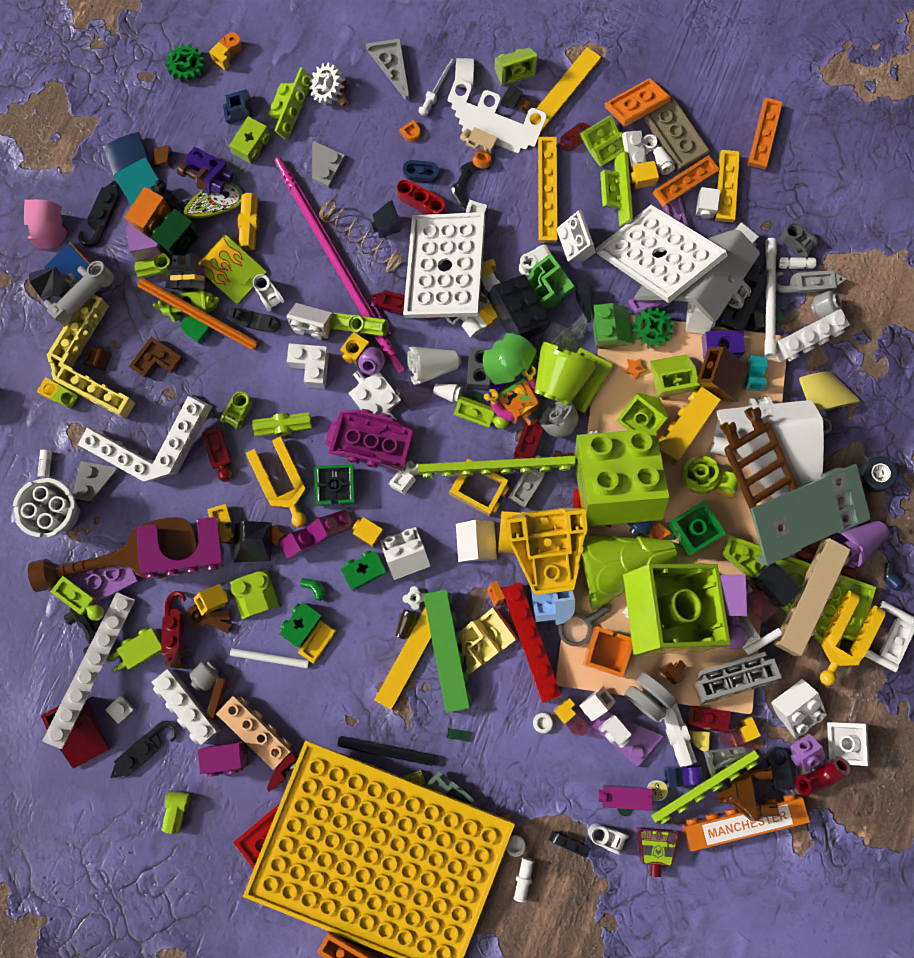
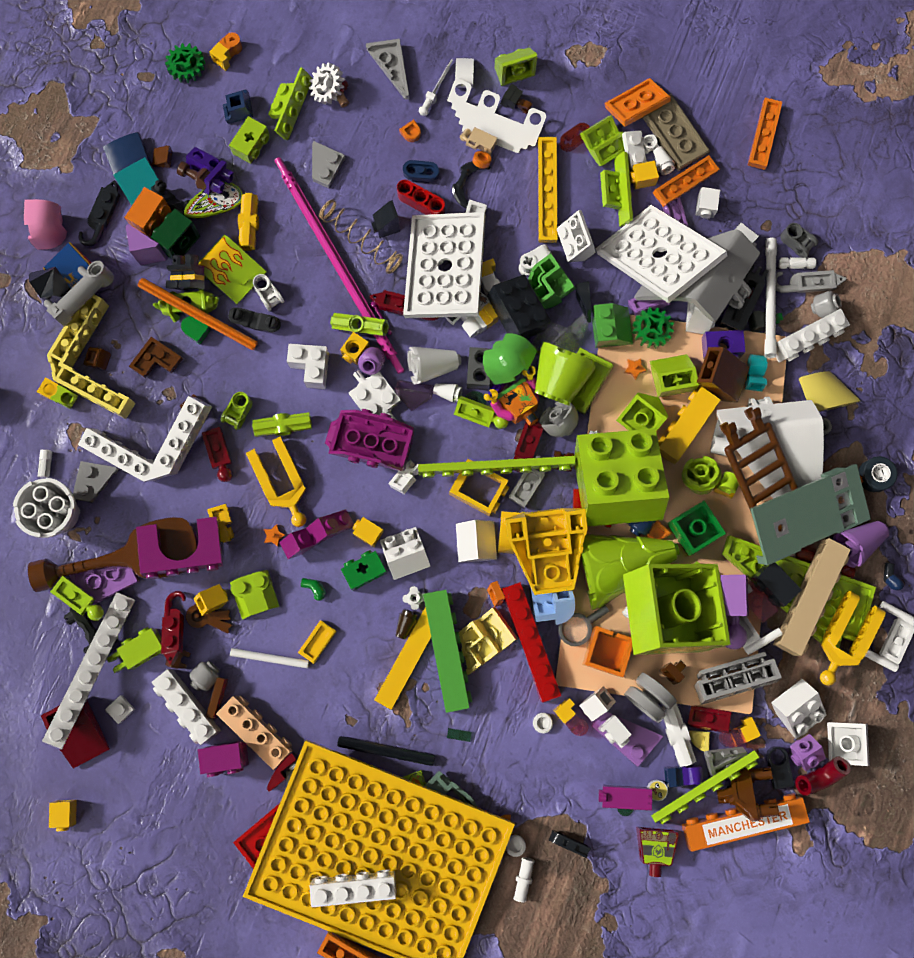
black plate [110,720,178,778] -> none
lime piece [134,253,172,279] -> none
lime piece [161,790,190,834] -> none
black slope [234,521,272,563] -> none
green brick [279,602,324,649] -> none
white slope [286,303,333,340] -> none
piece [314,464,355,506] -> none
yellow tile [530,47,601,135] -> none
white piece [588,823,629,856] -> none
yellow plate [715,150,740,222] -> none
none -> yellow brick [49,800,77,831]
none -> white brick [310,870,397,907]

